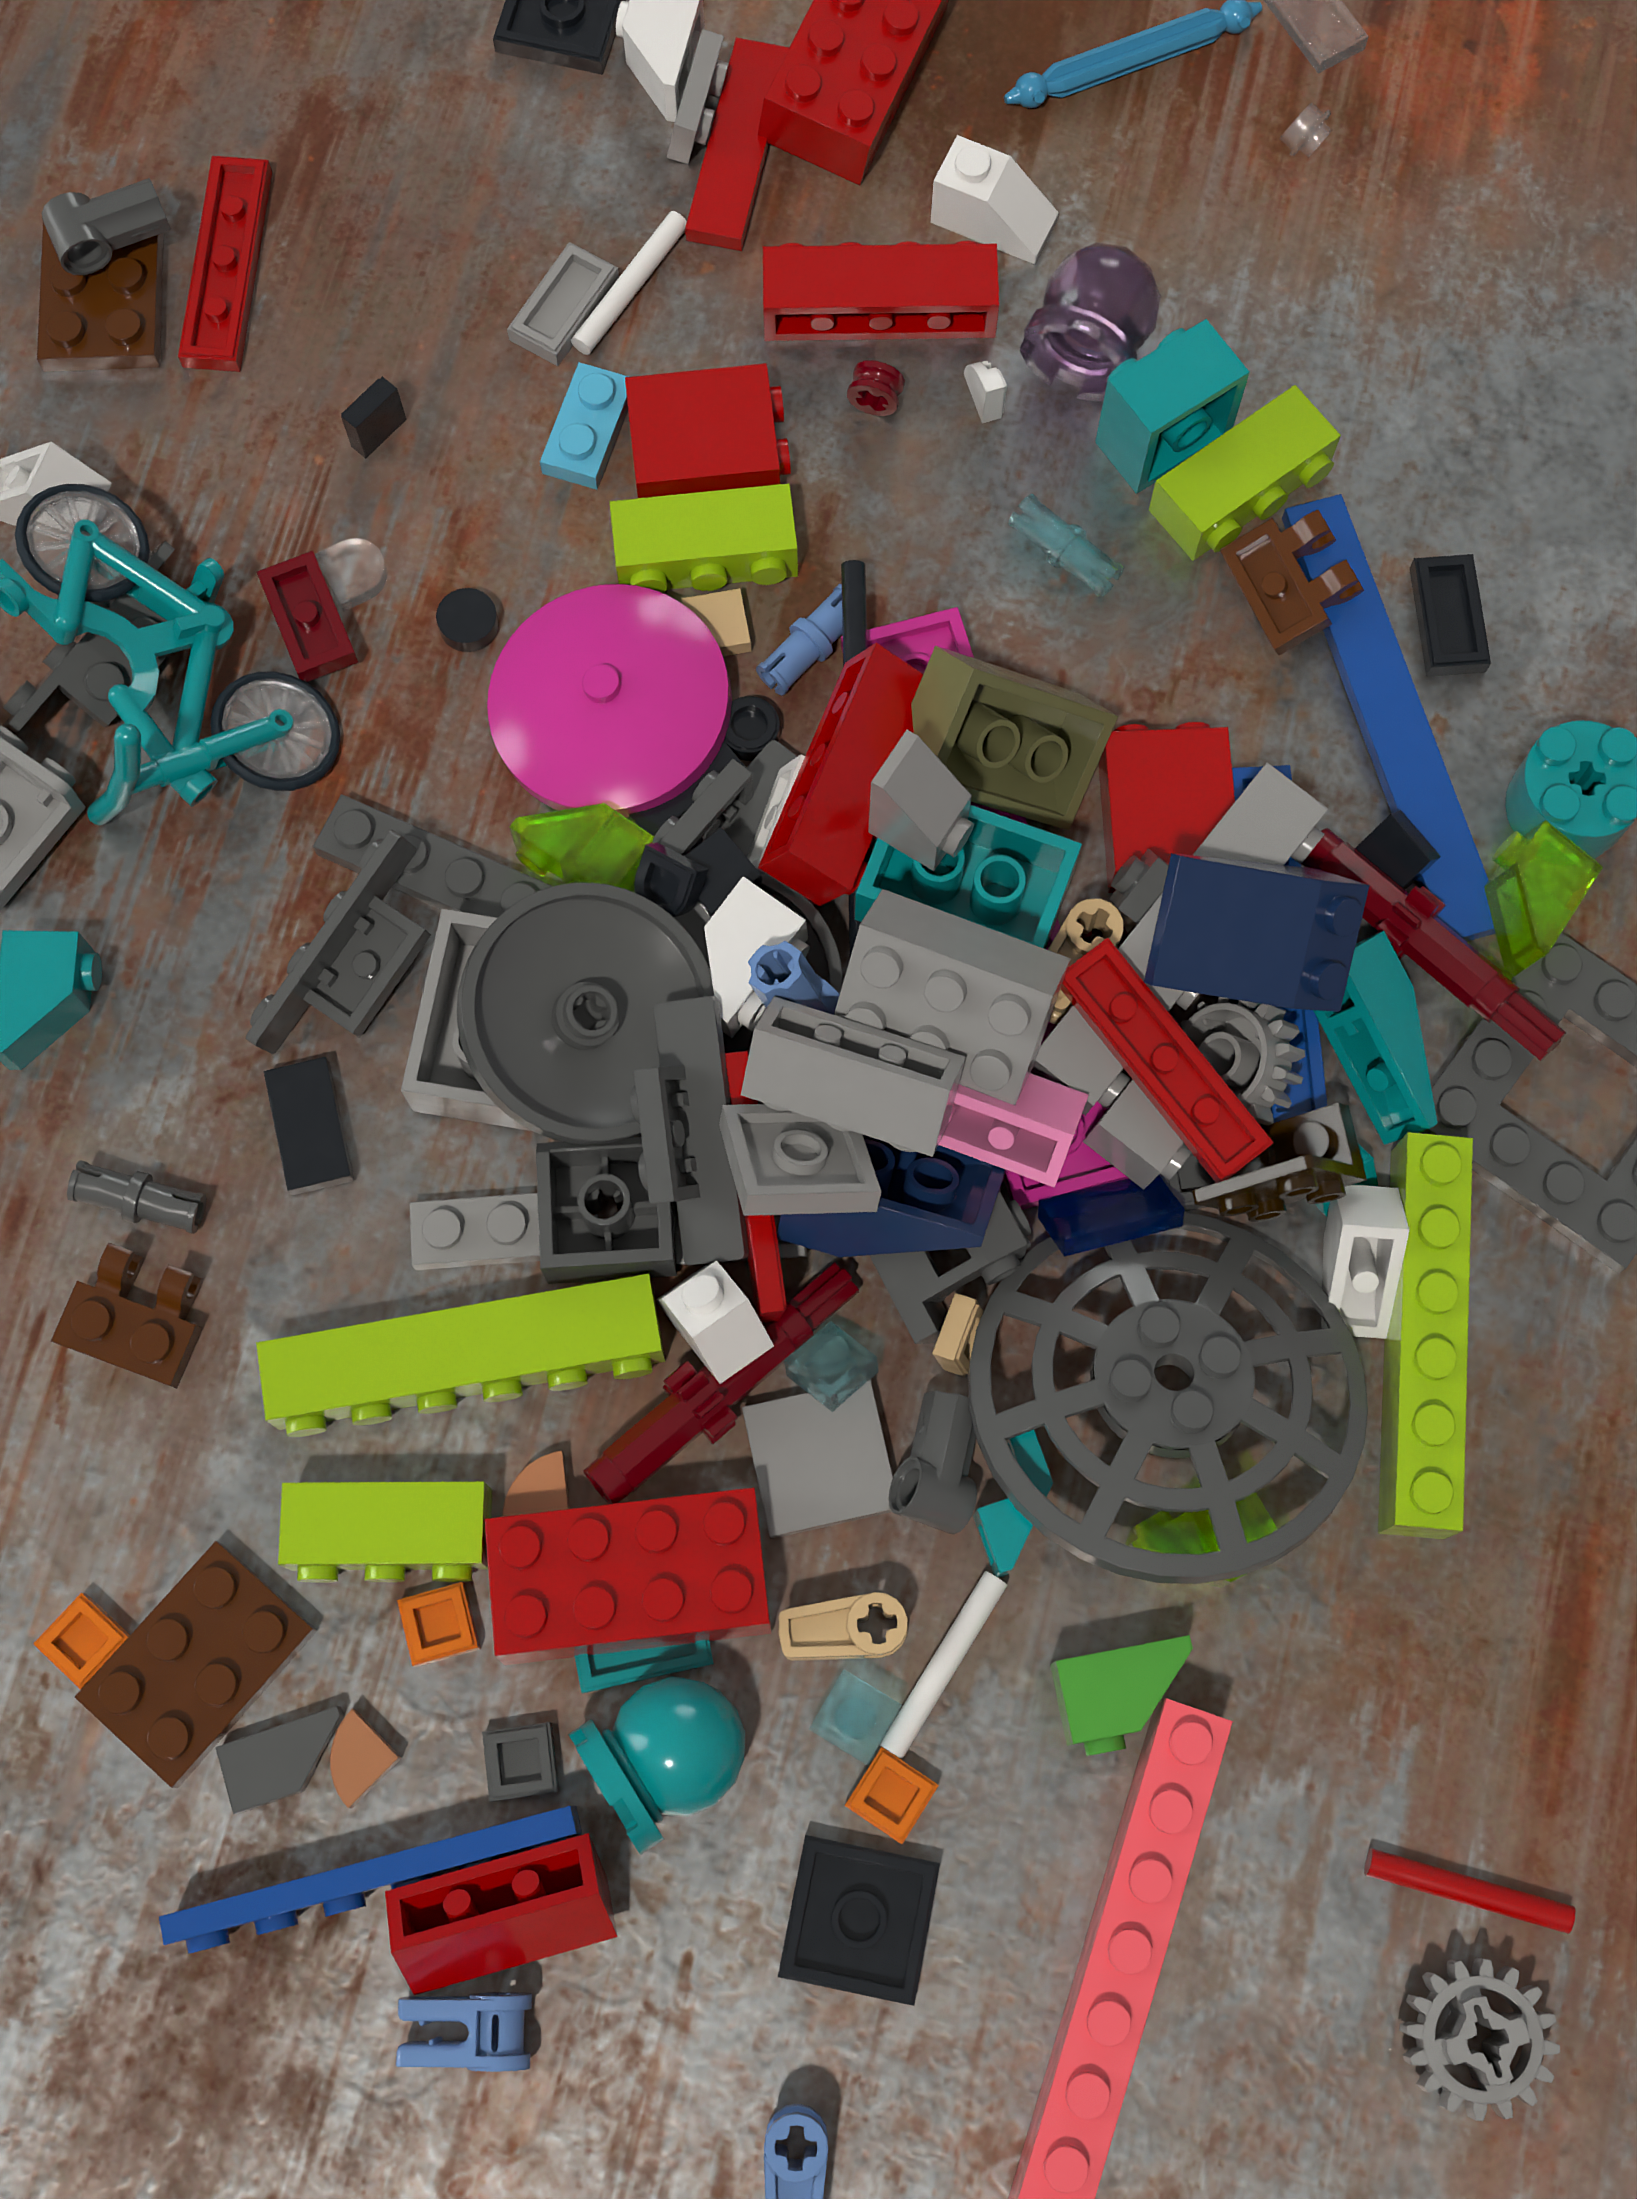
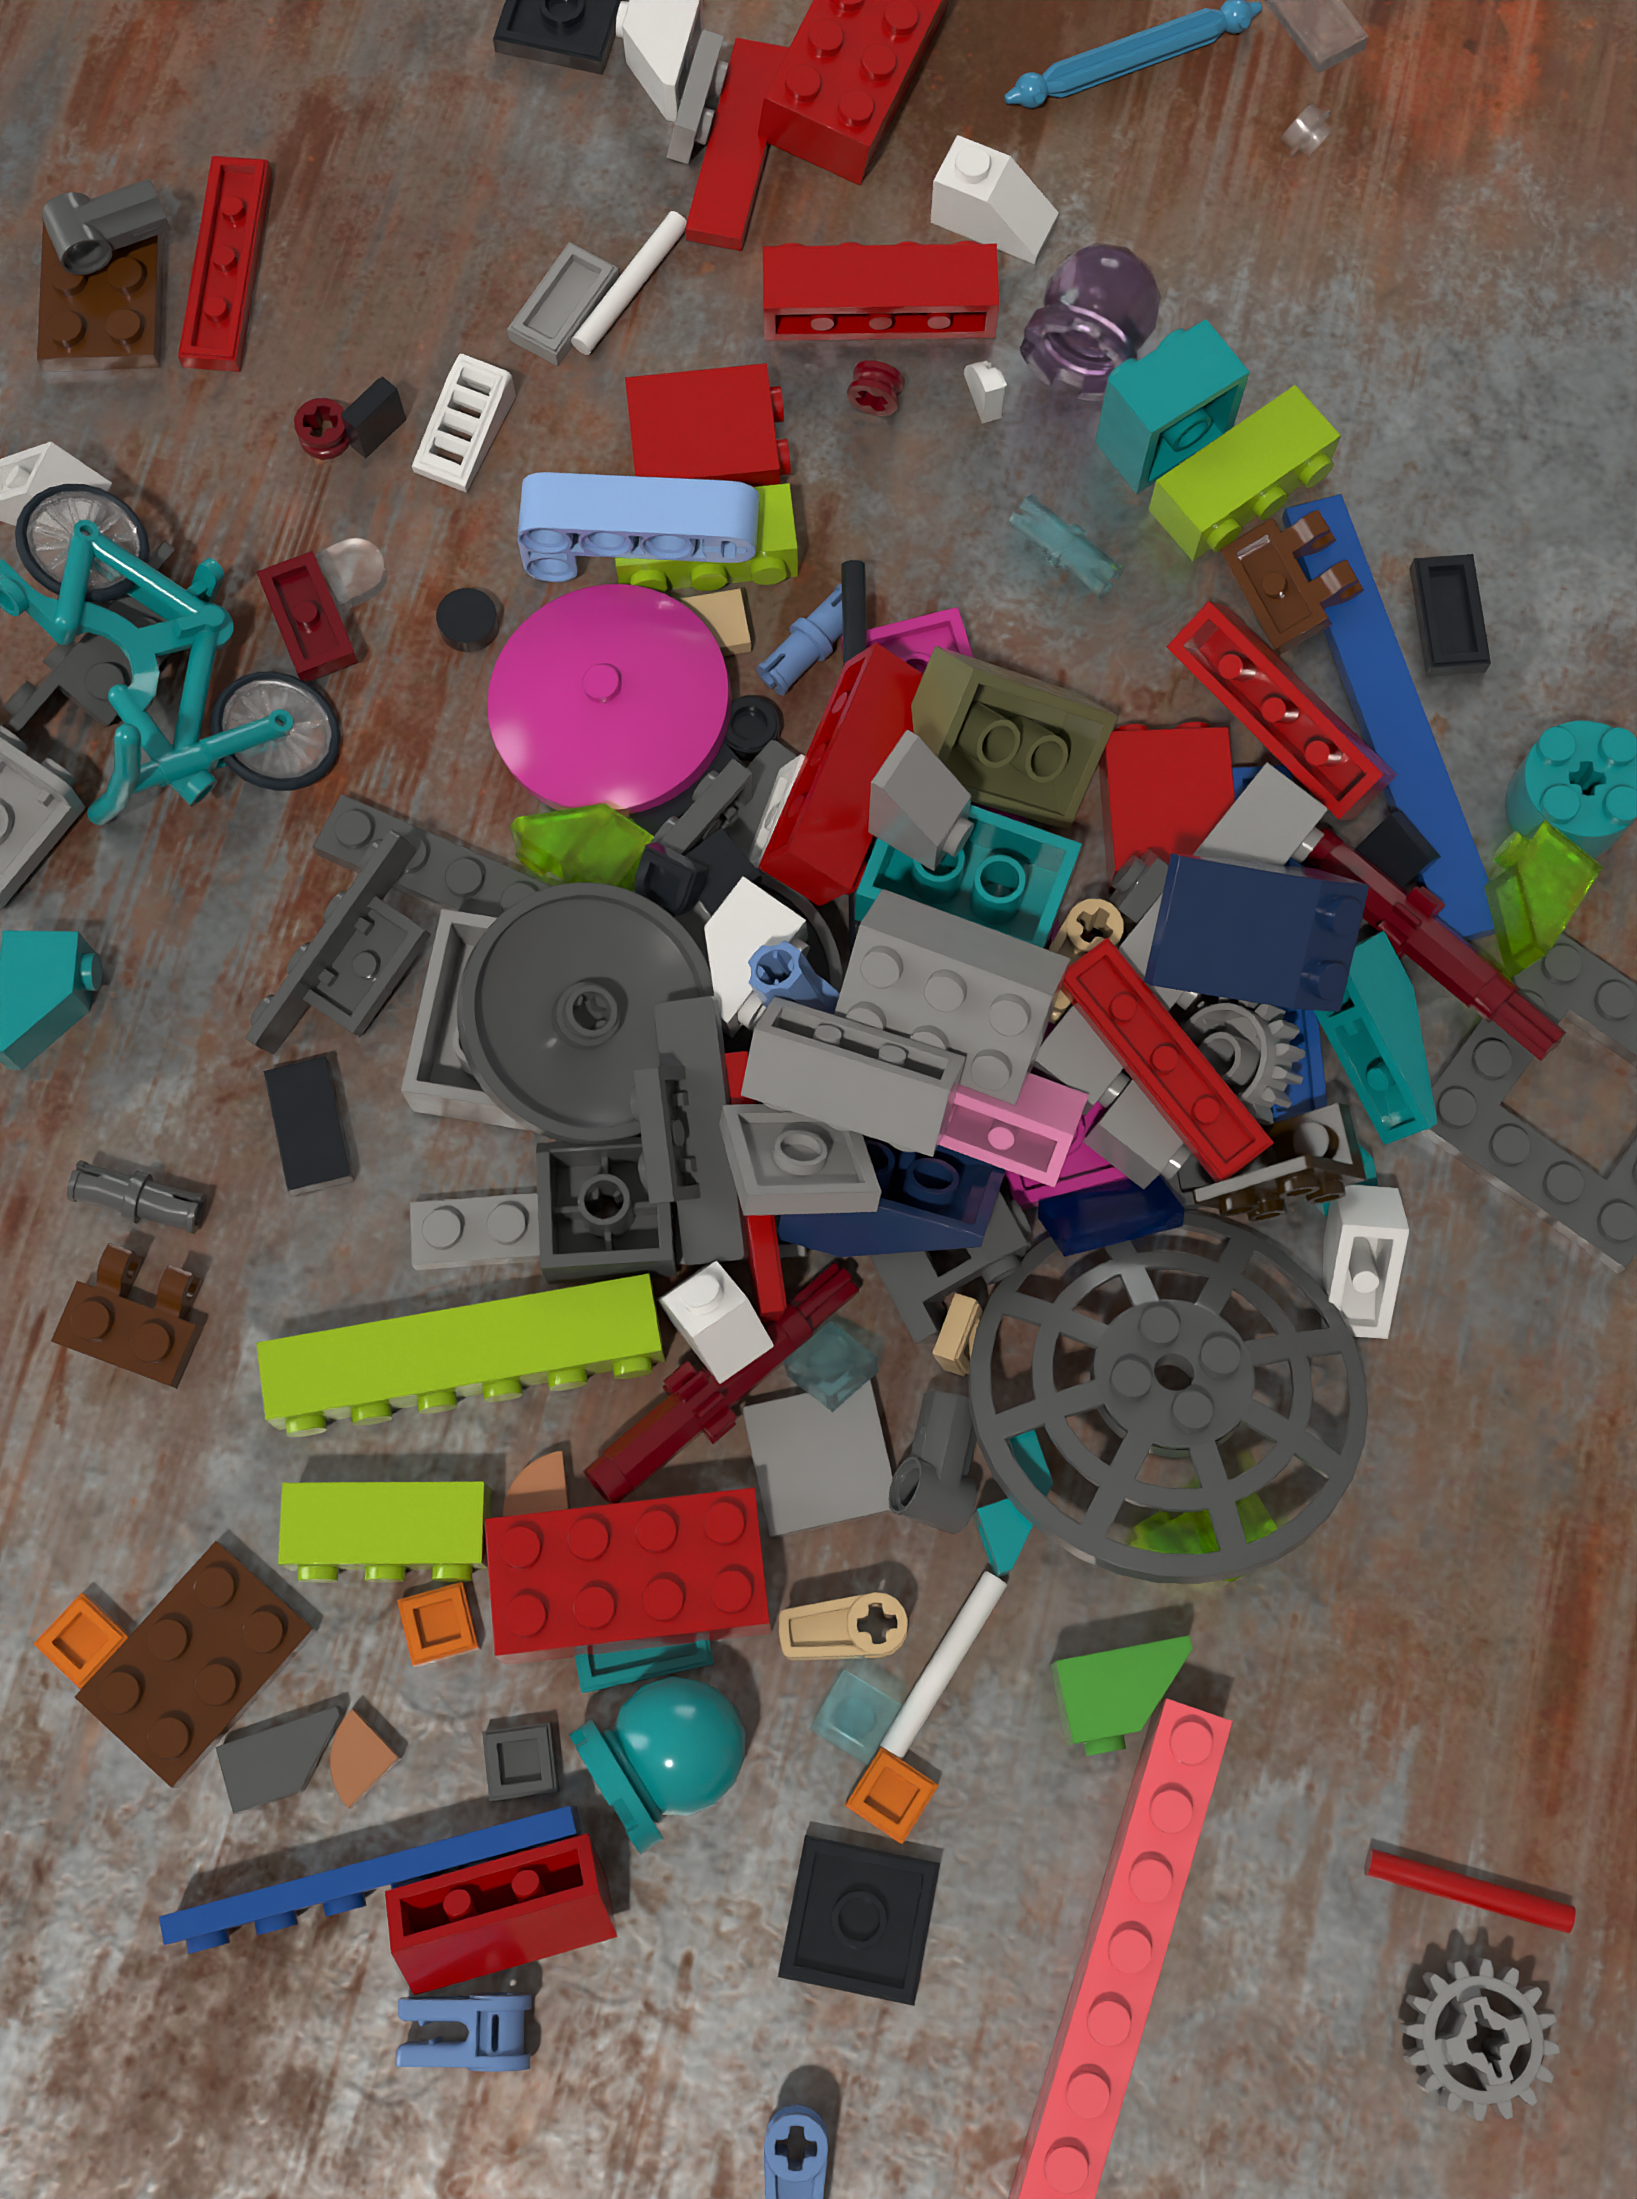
medium azure plate [540,362,629,490] -> none
lime brick [1378,1132,1473,1540] -> none
none -> dark red bush [294,398,350,460]
none -> white slope [412,354,516,493]
none -> light blue beam [517,472,760,583]
none -> red brick [1166,601,1397,820]

